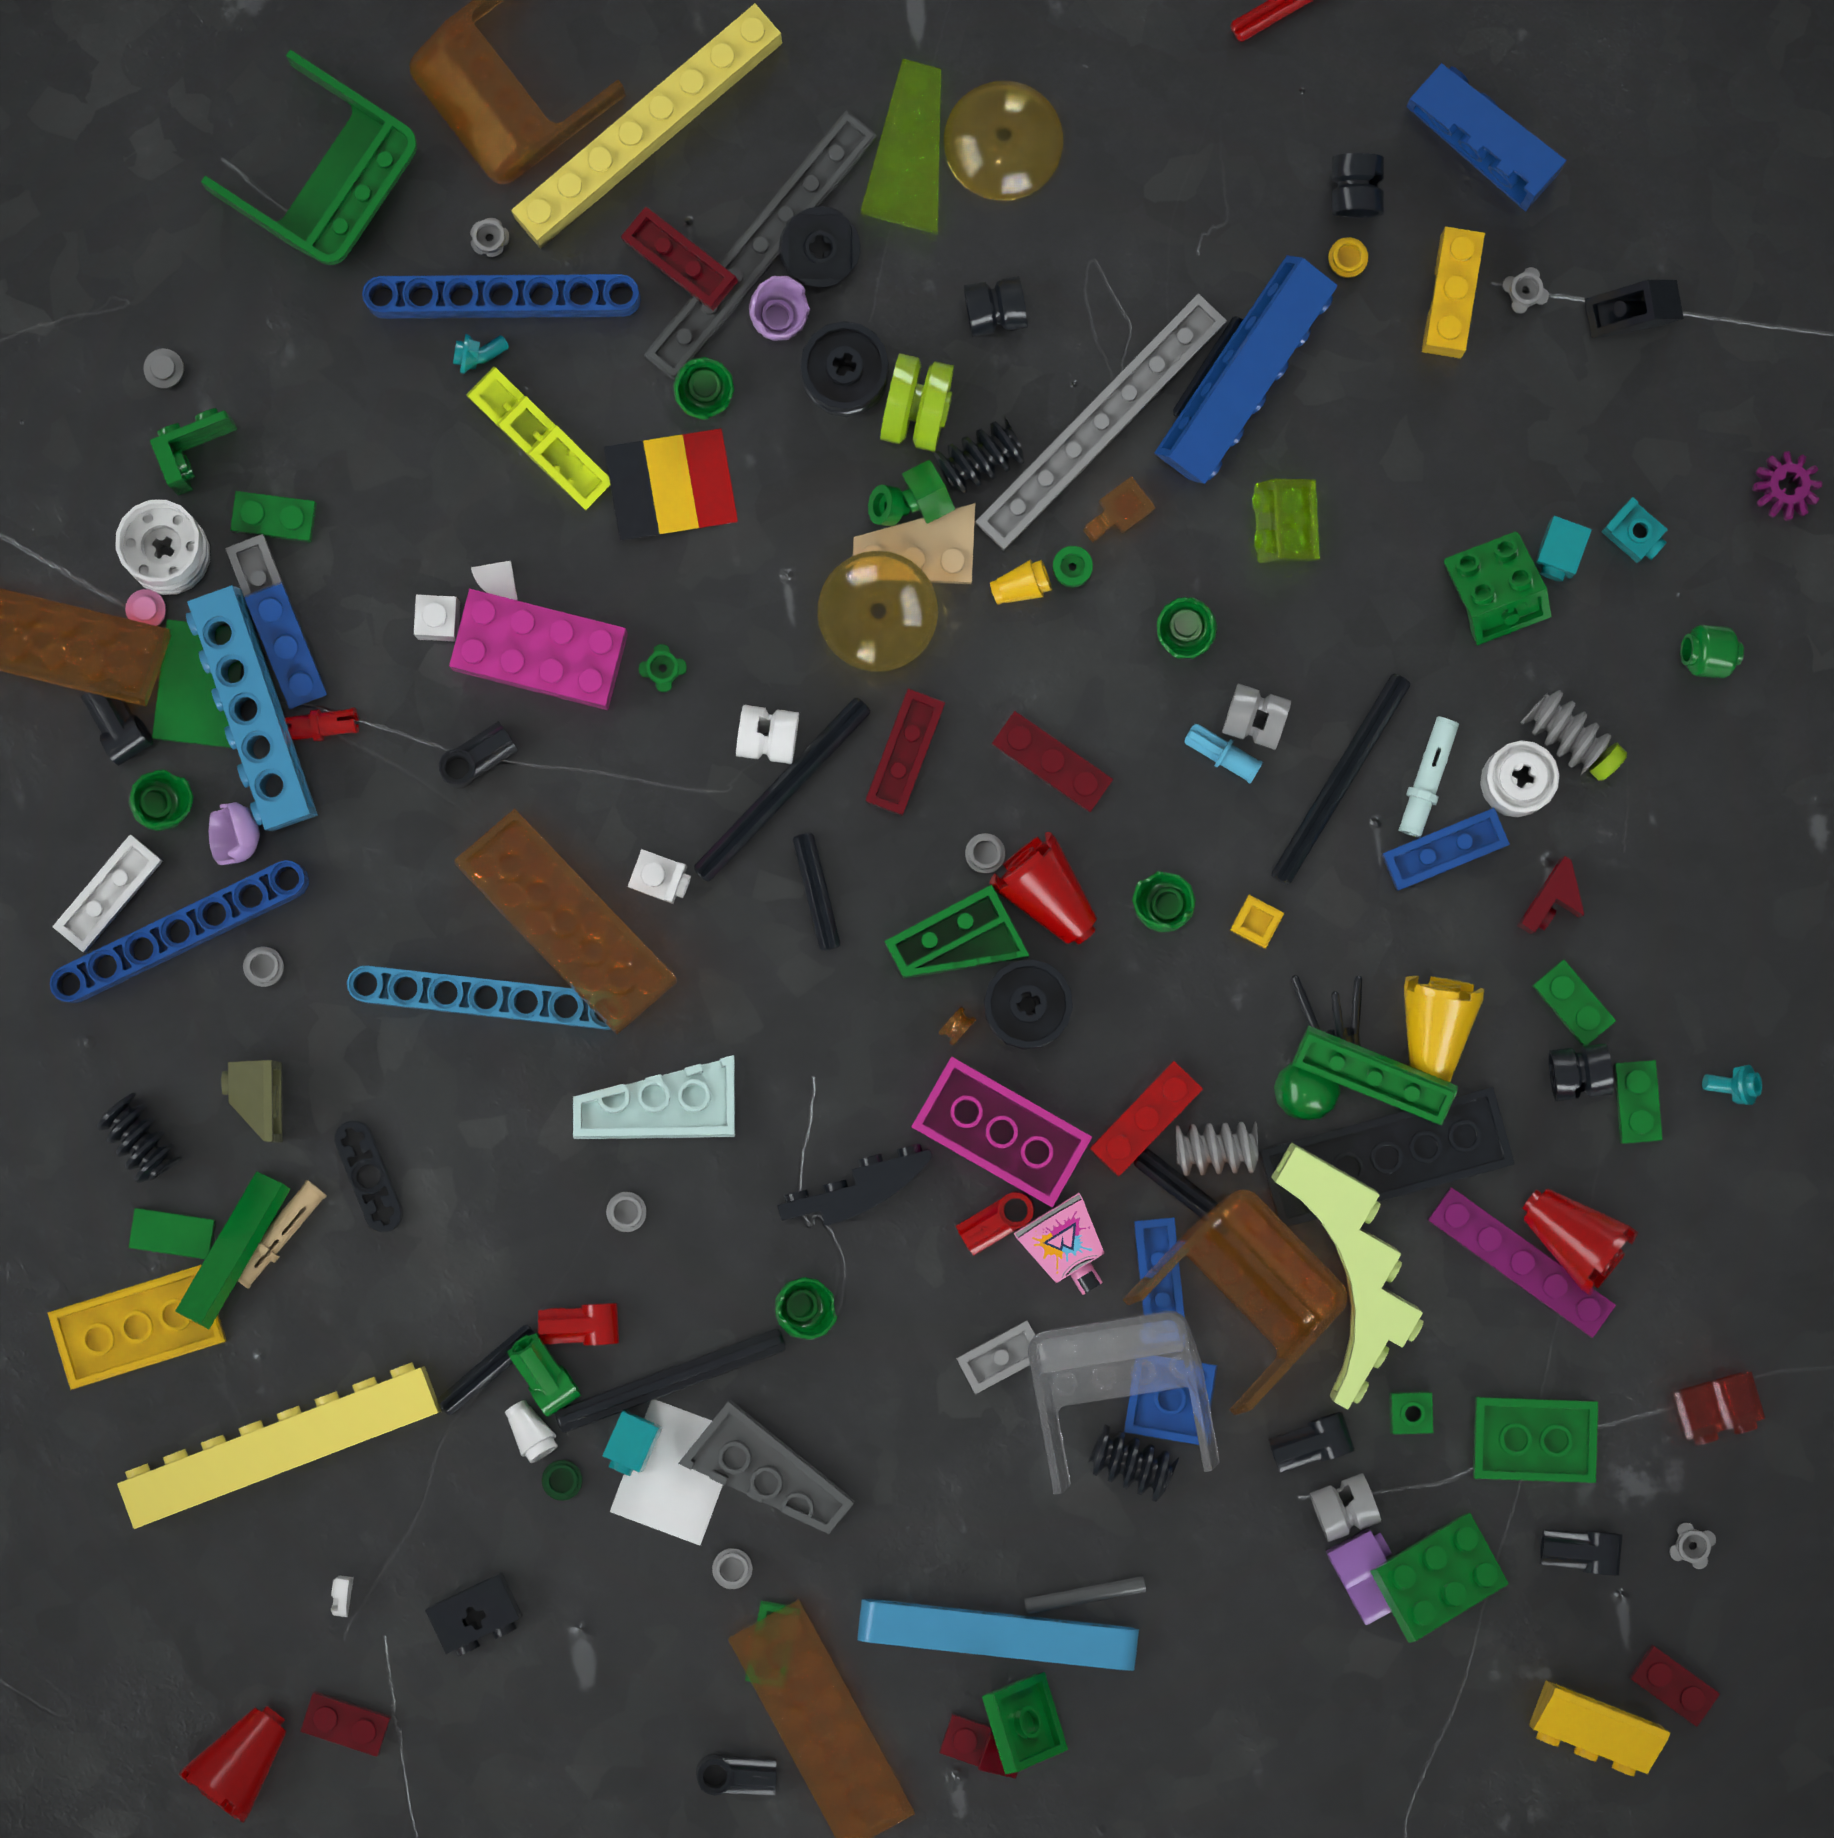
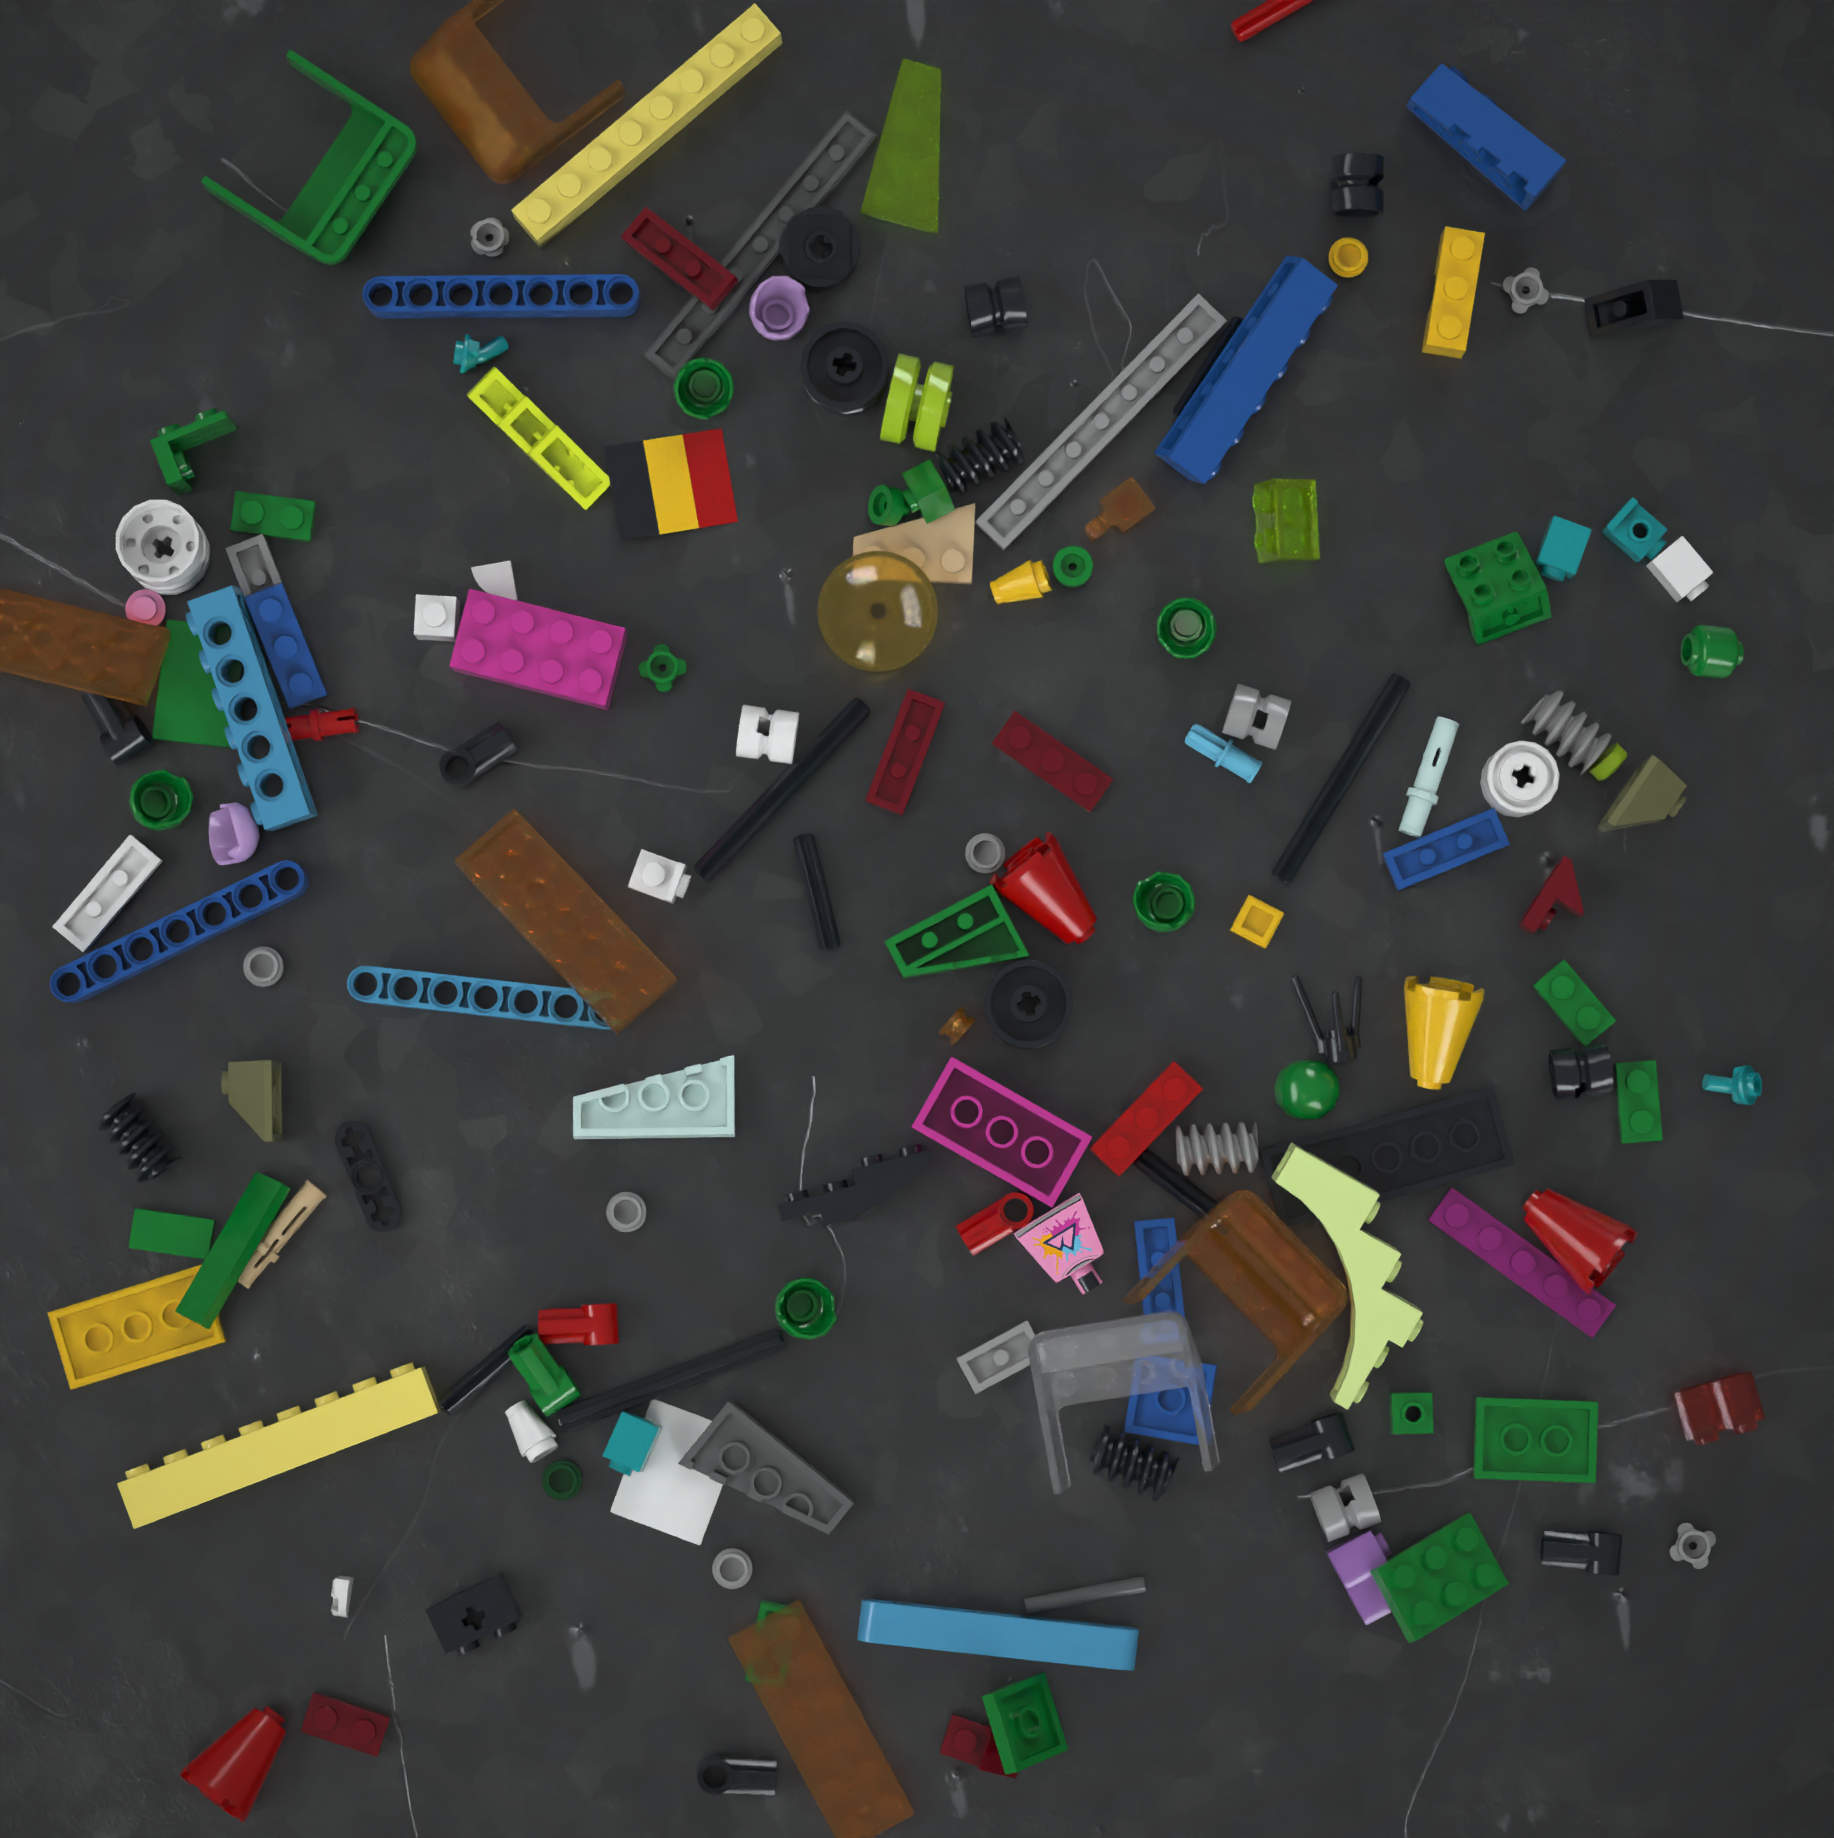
light grey plate [143,348,184,389] -> none
clear yellow dish [944,81,1063,201] -> none
green tile [1292,1025,1458,1125] -> none
yellow slope [1529,1680,1671,1777] -> none
dark red plate [1629,1645,1720,1727] -> none
magenta gear [1752,451,1822,521] -> none
none -> olive slope [1597,755,1687,832]
none -> white brick [1646,536,1713,602]

